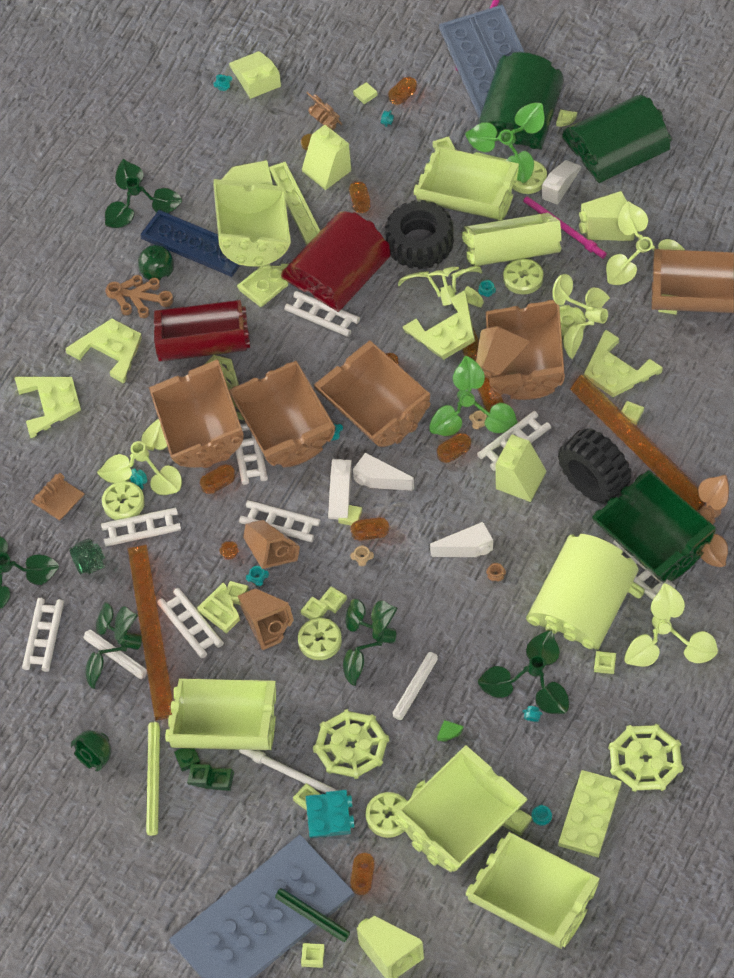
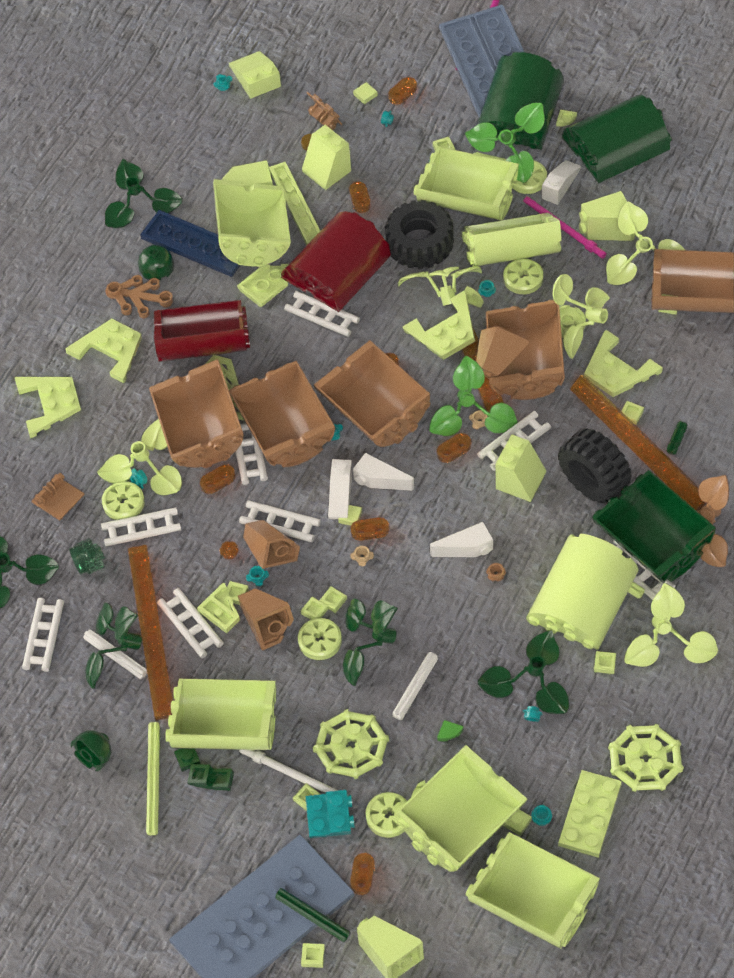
none -> dark green axle [666,421,688,455]

